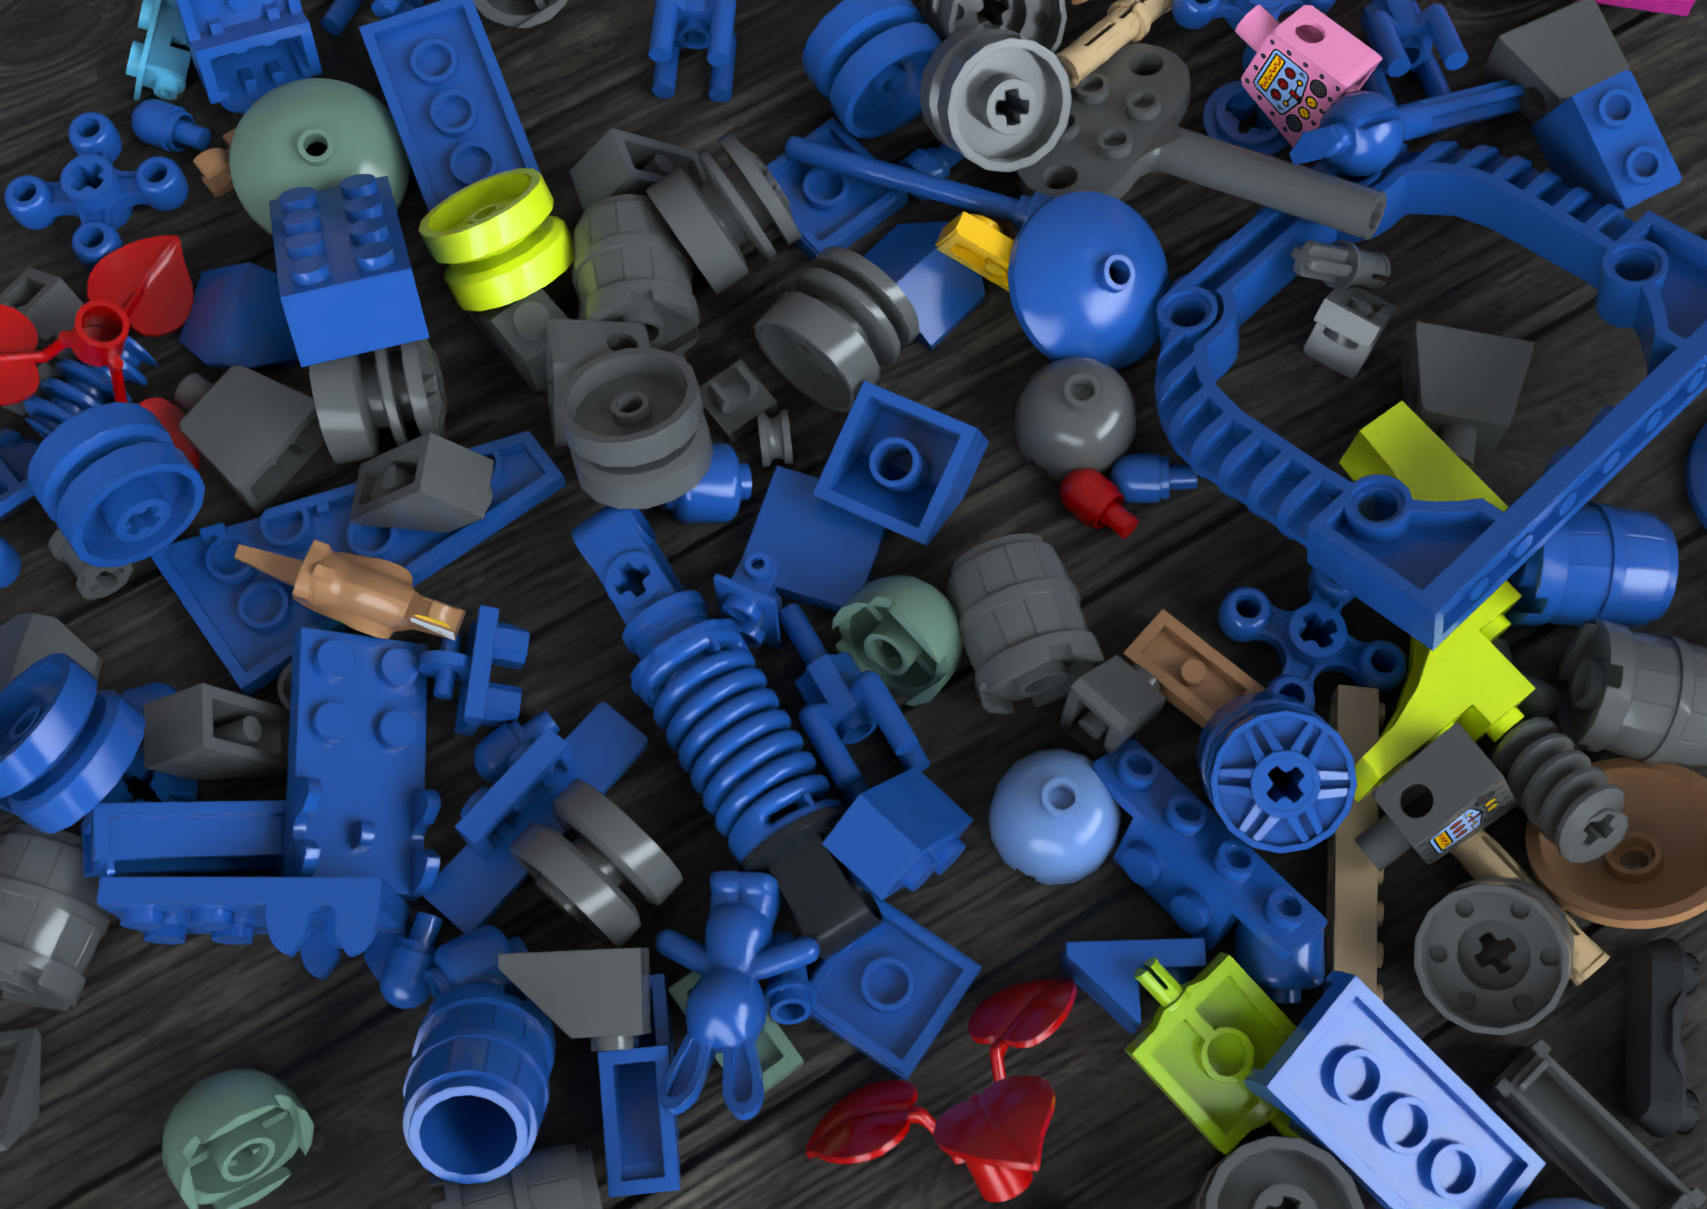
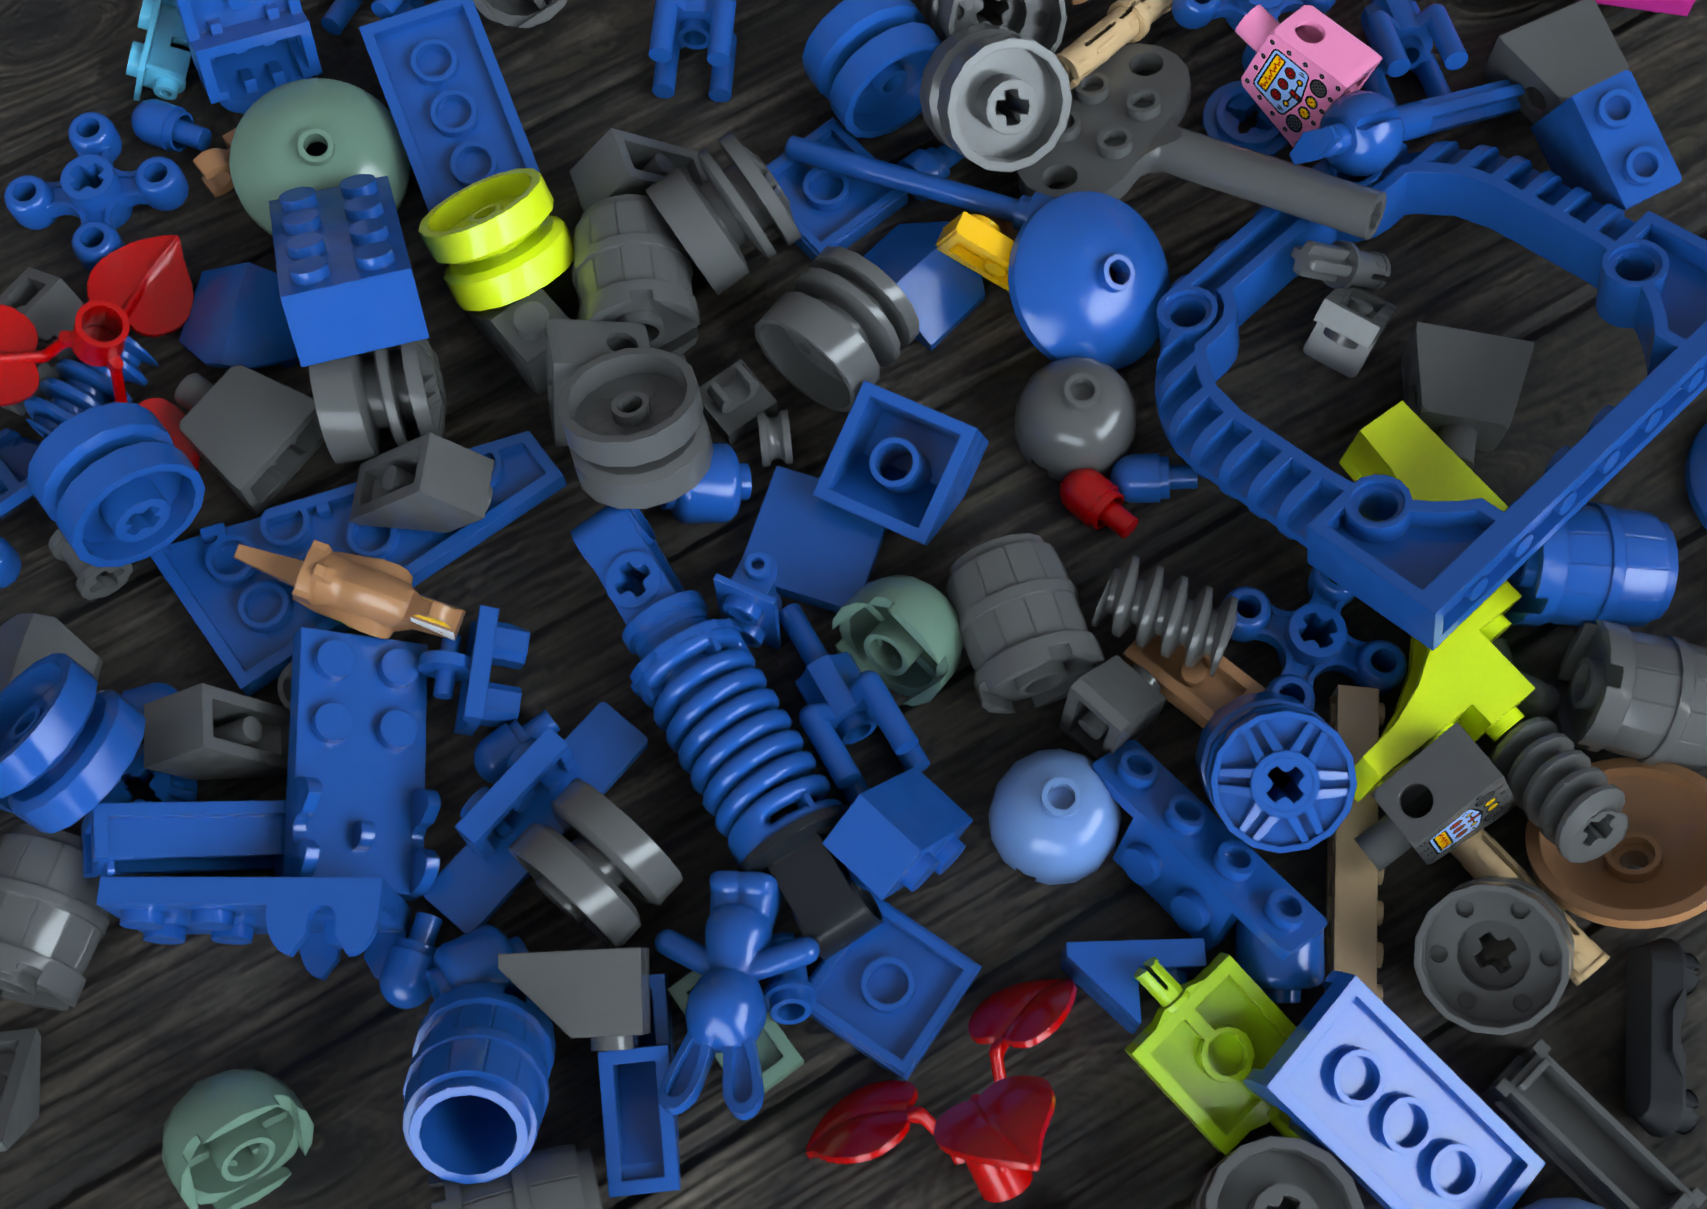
none -> dark grey piece [1091,555,1238,677]

